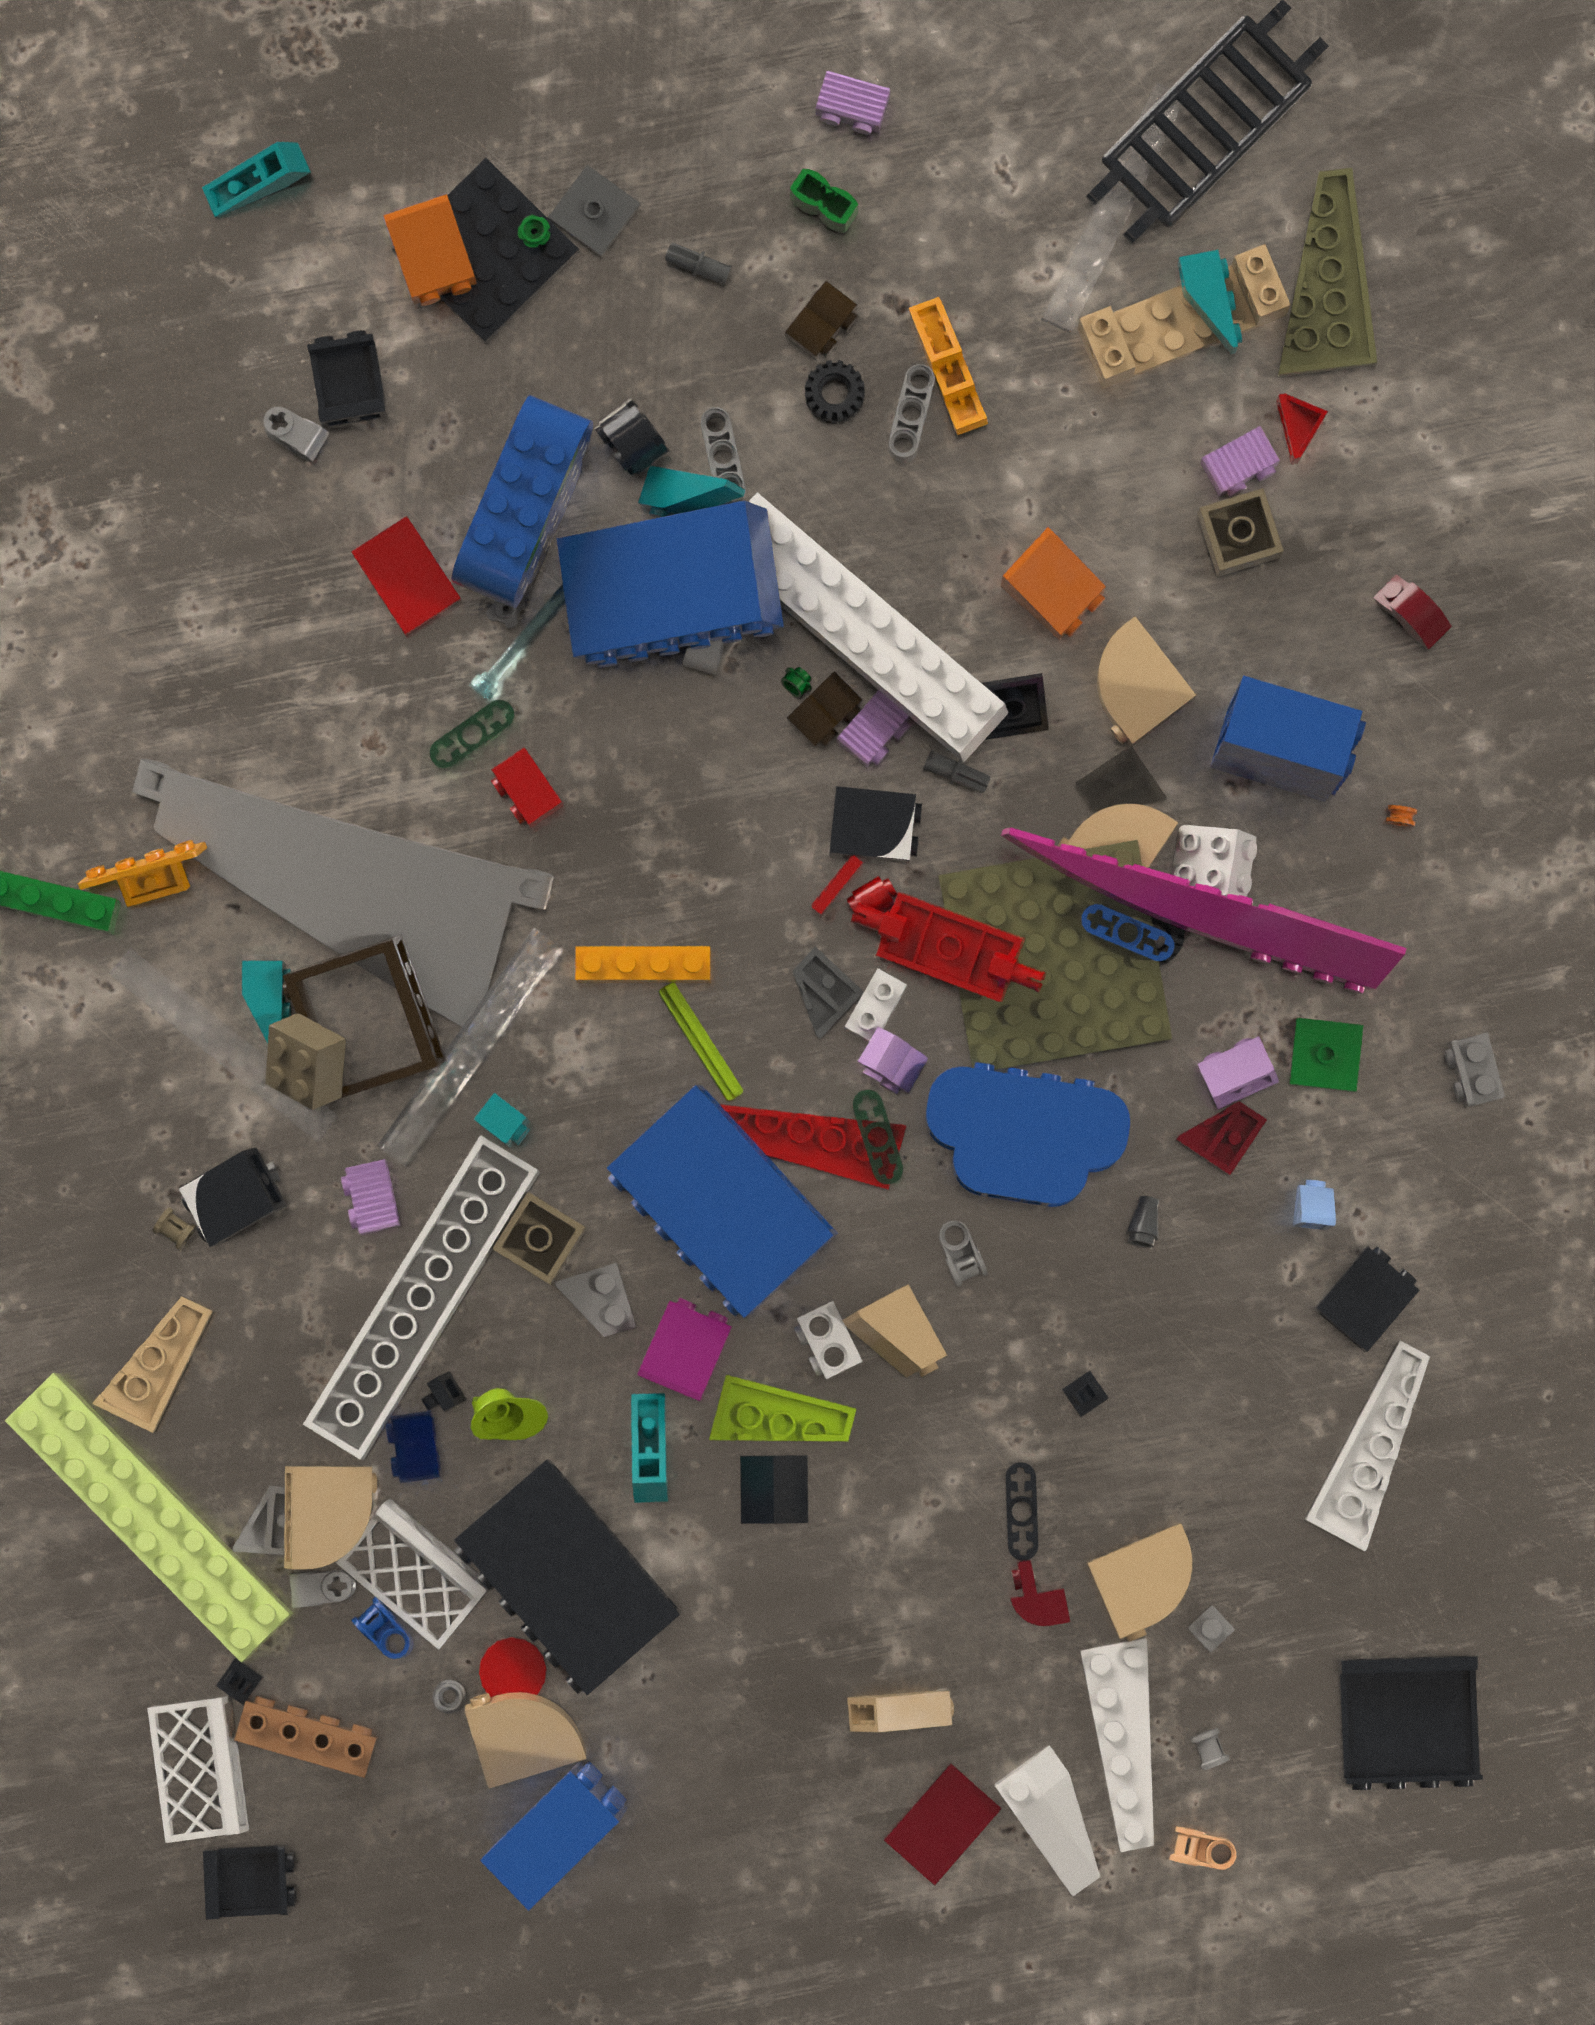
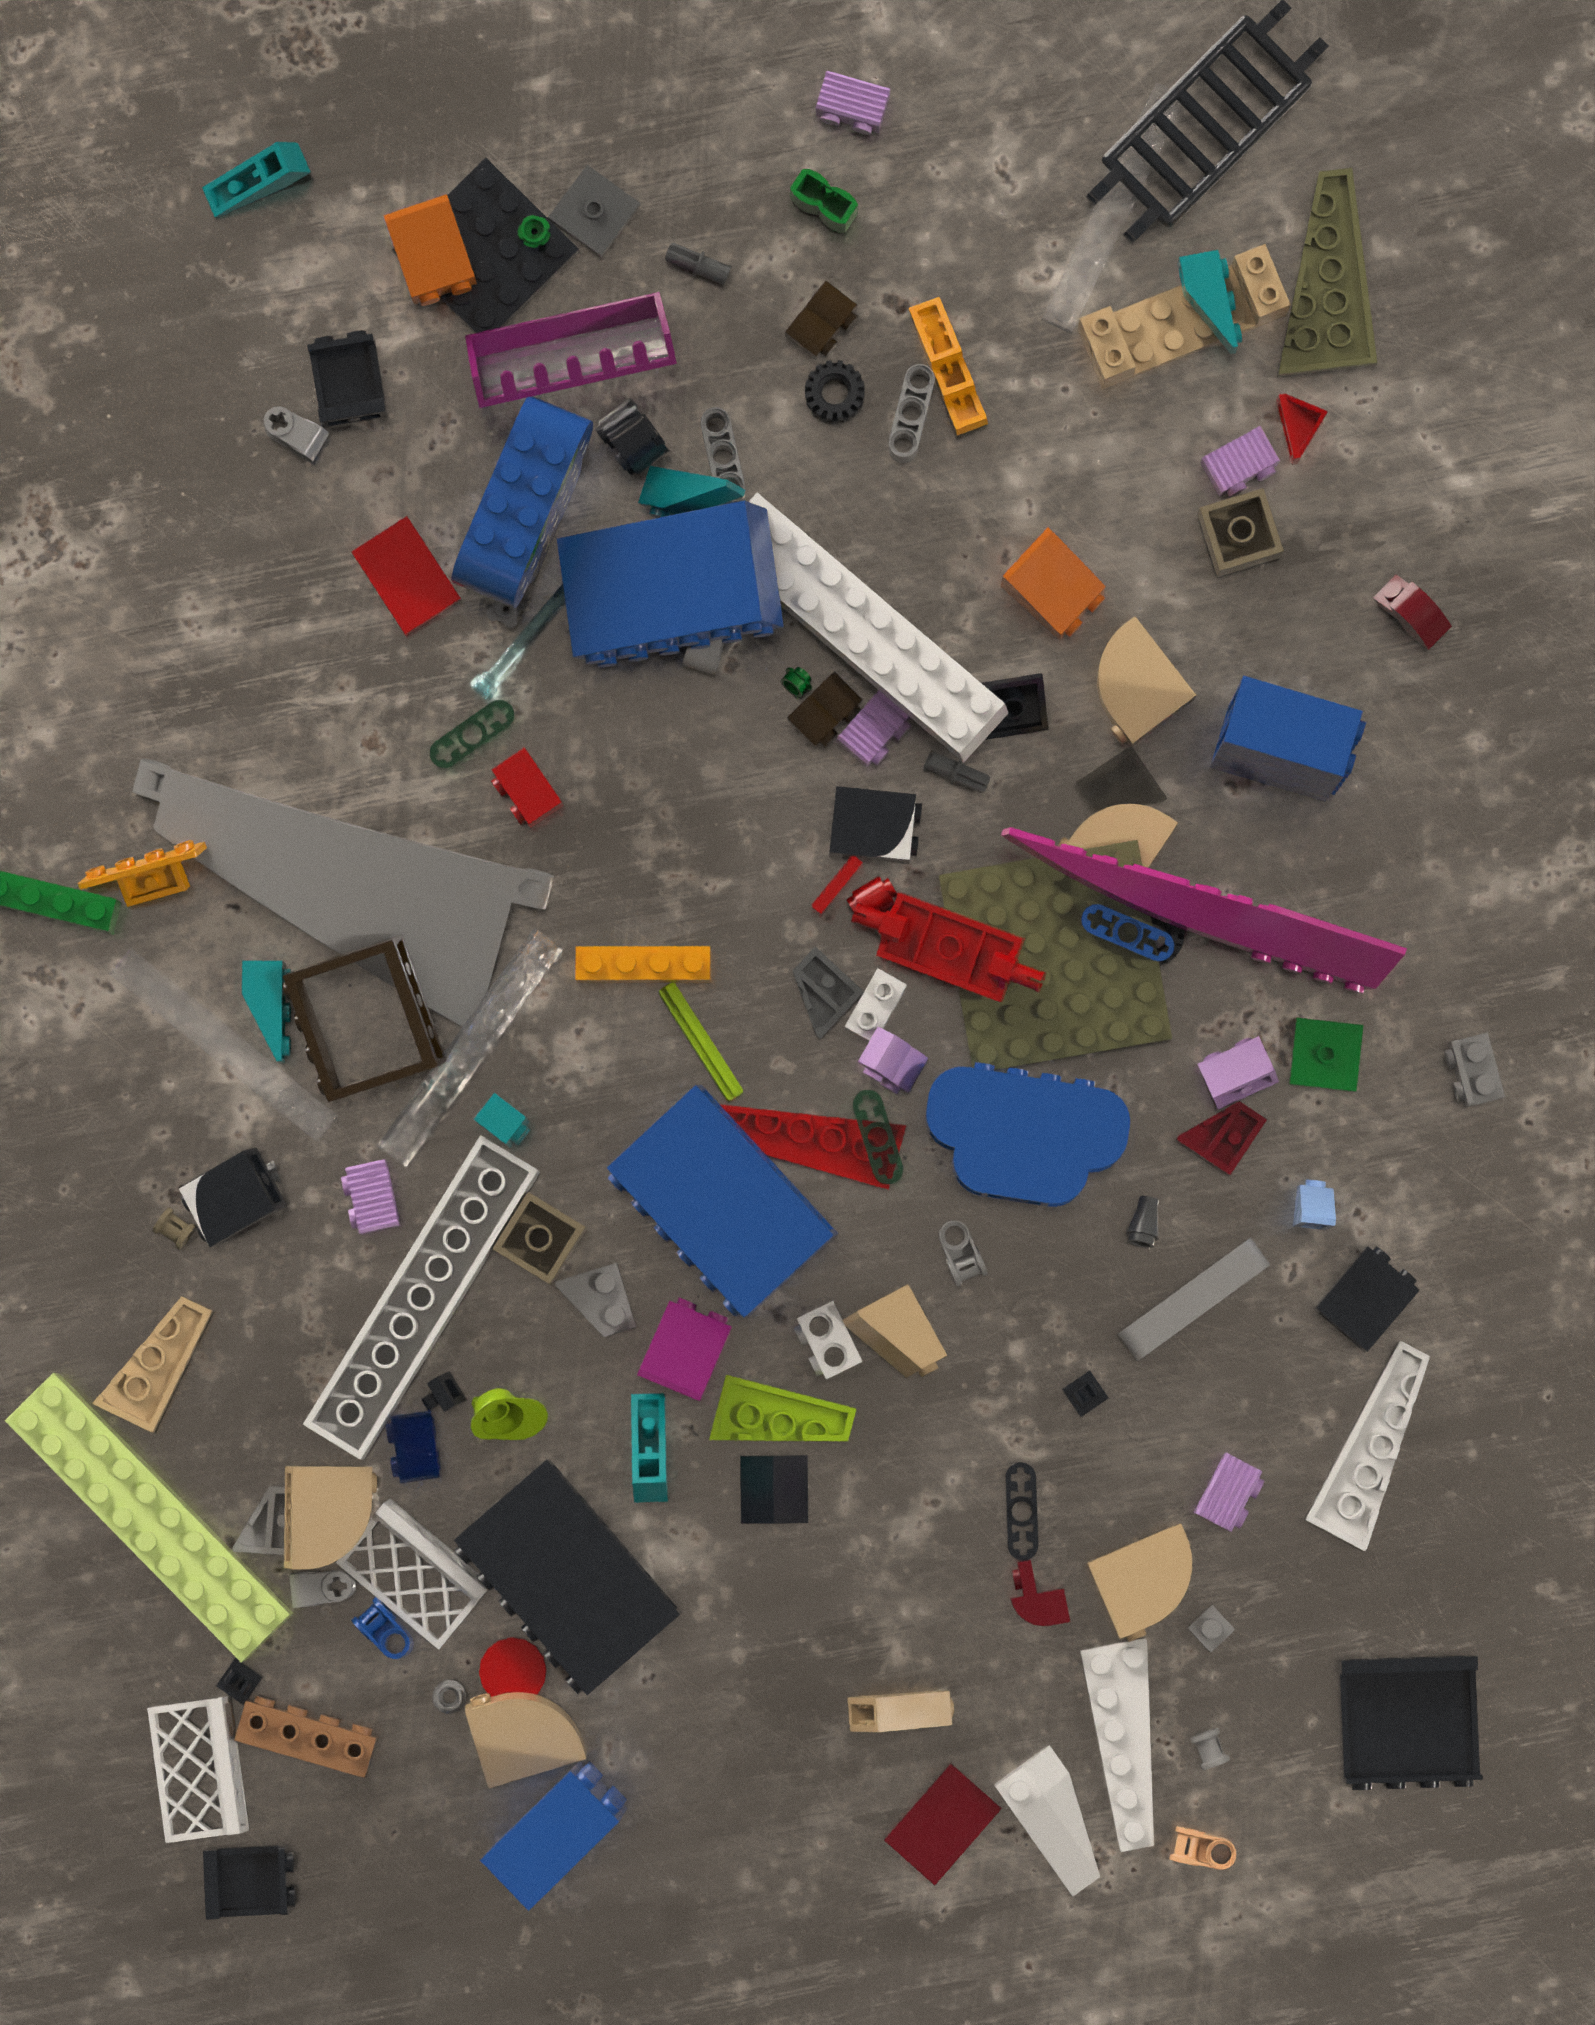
dark tan brick [265,1013,346,1110] -> none
white bracket [1171,825,1257,897] -> none
orange bush [1385,805,1418,827] -> none
none -> window [465,292,677,408]
none -> light grey beam [1118,1238,1271,1361]
none -> lavender brick [1194,1453,1264,1532]

